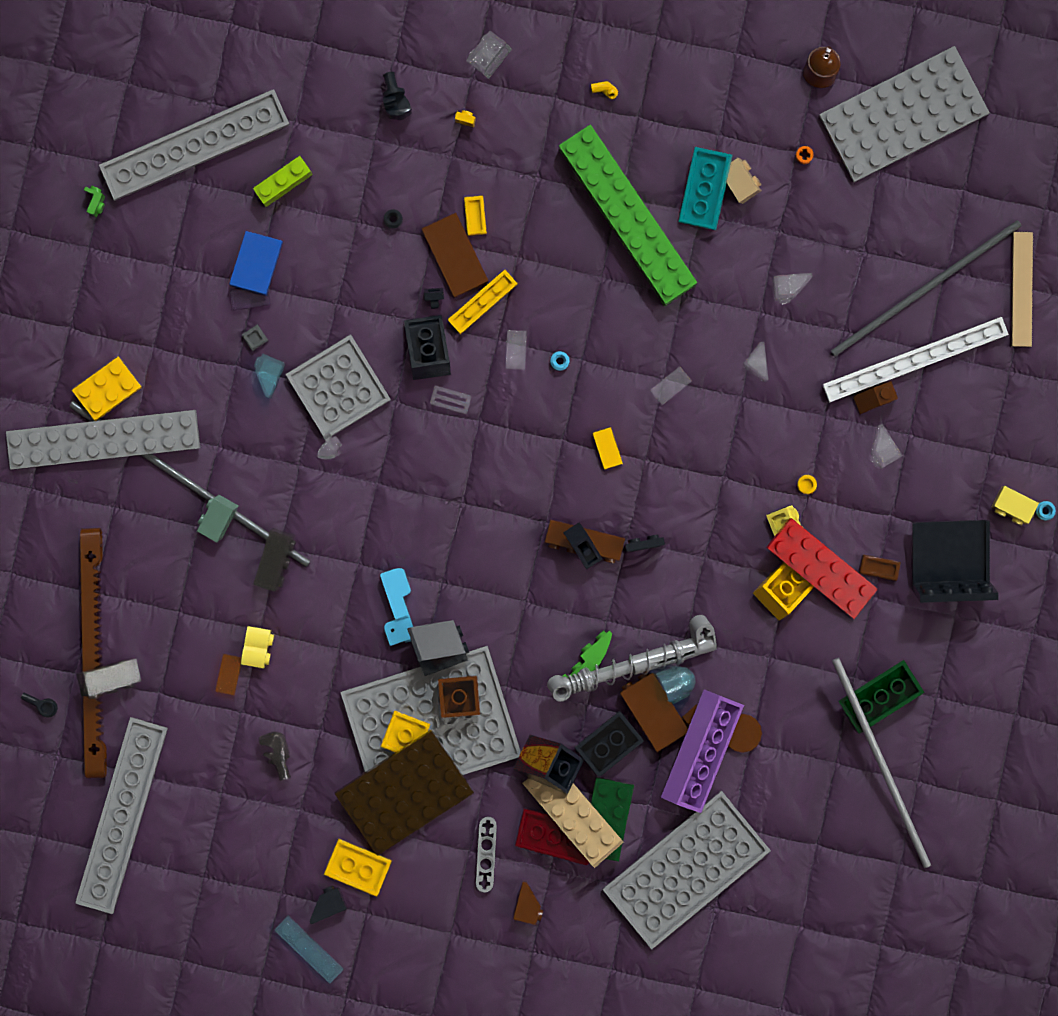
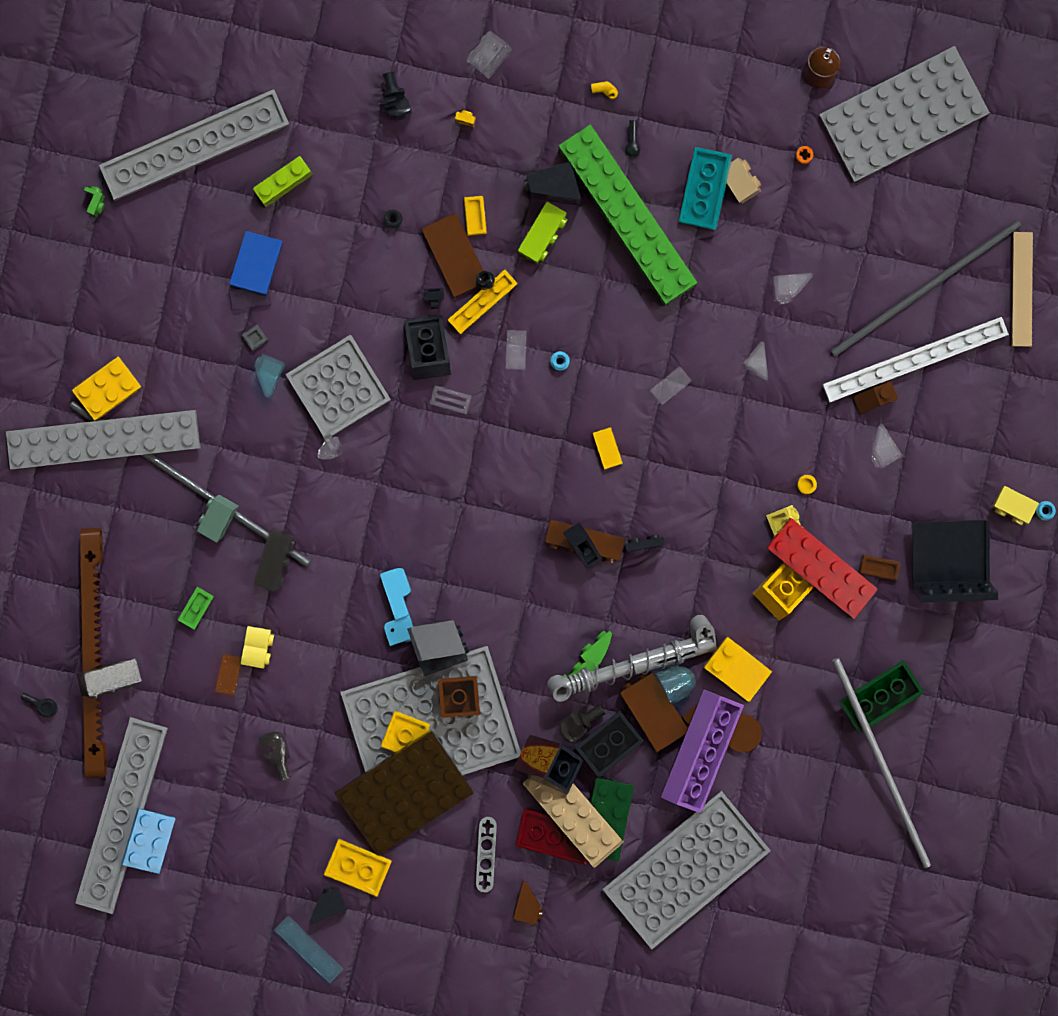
none -> dark azure plate [121,808,175,874]
none -> bright green plate [178,587,214,630]
none -> black plate [476,271,495,290]
none -> lime brick [518,202,568,265]
none -> black slope [523,161,581,205]
none -> clear smoke piece [559,704,606,744]
none -> black bar [626,120,641,157]
none -> yellow slope [703,637,772,702]

